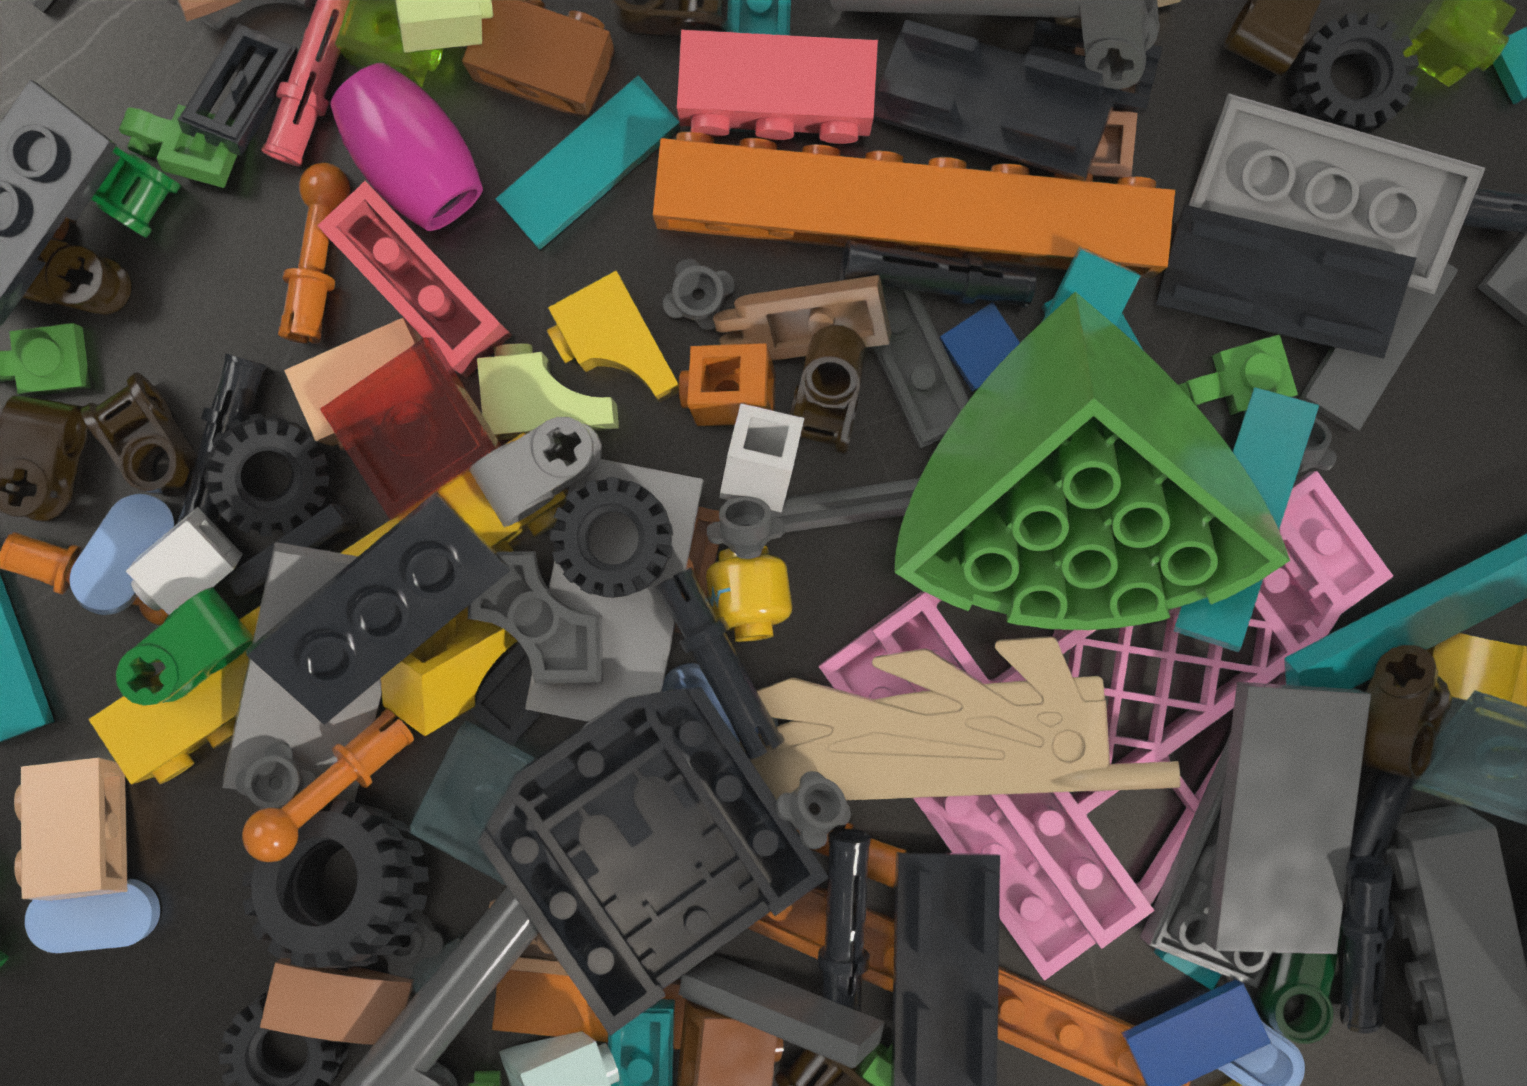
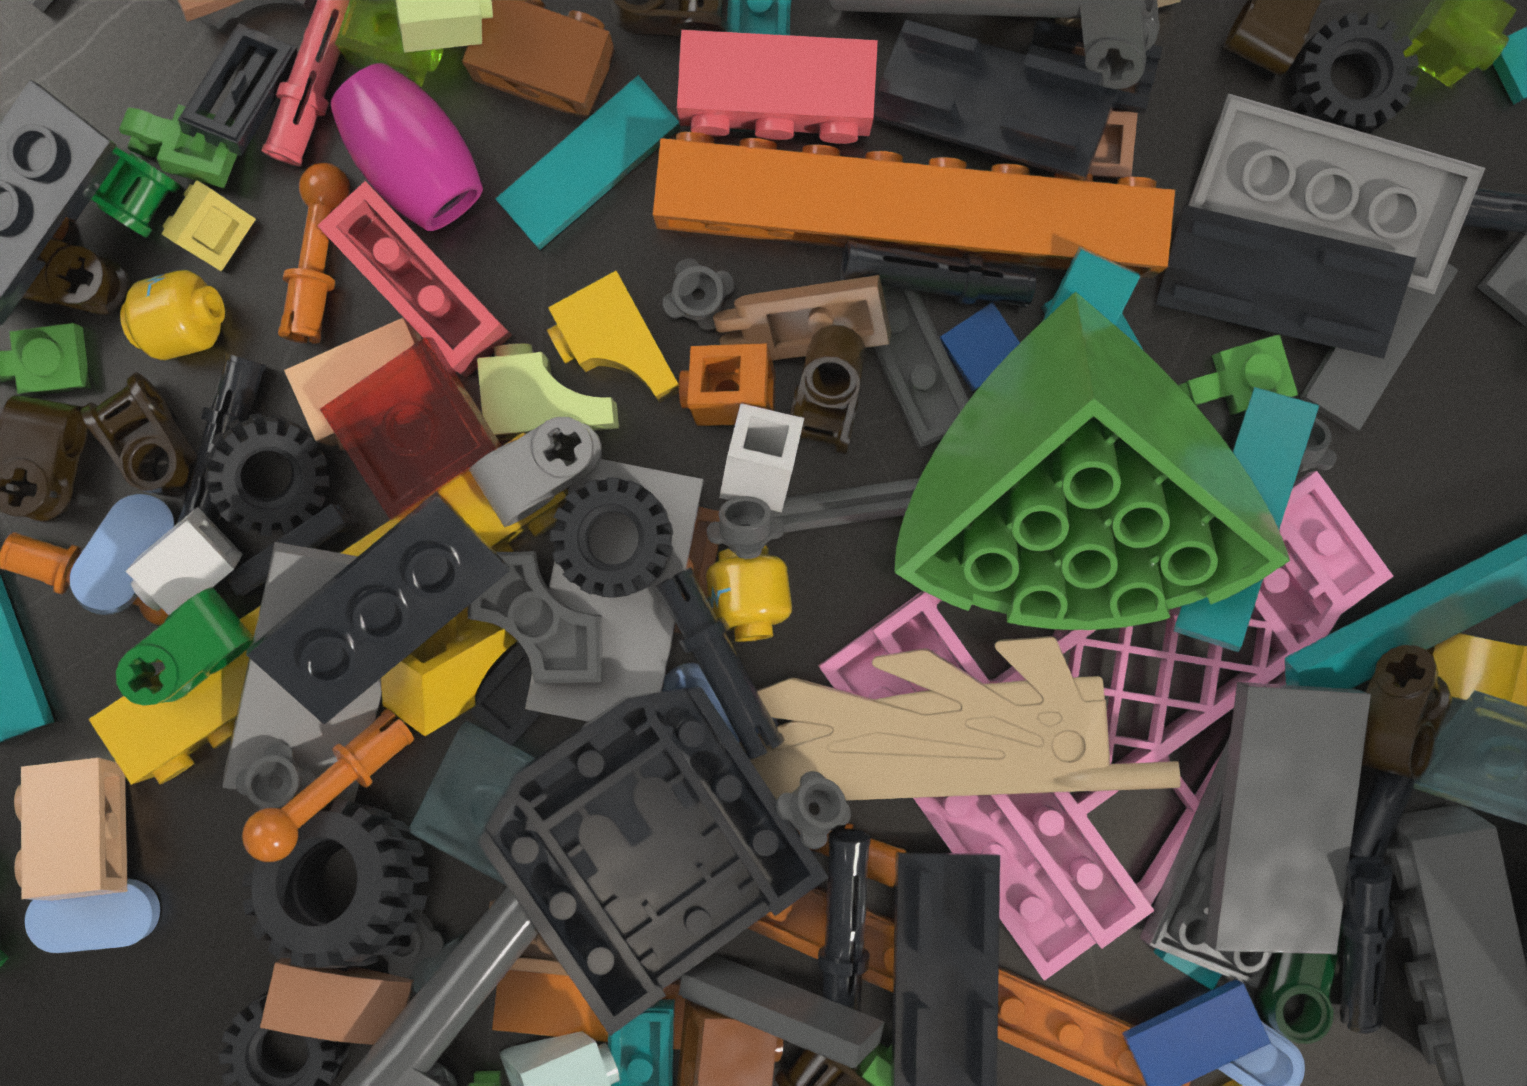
none -> yellow head [120,270,225,360]
none -> light yellow tile [162,180,256,272]

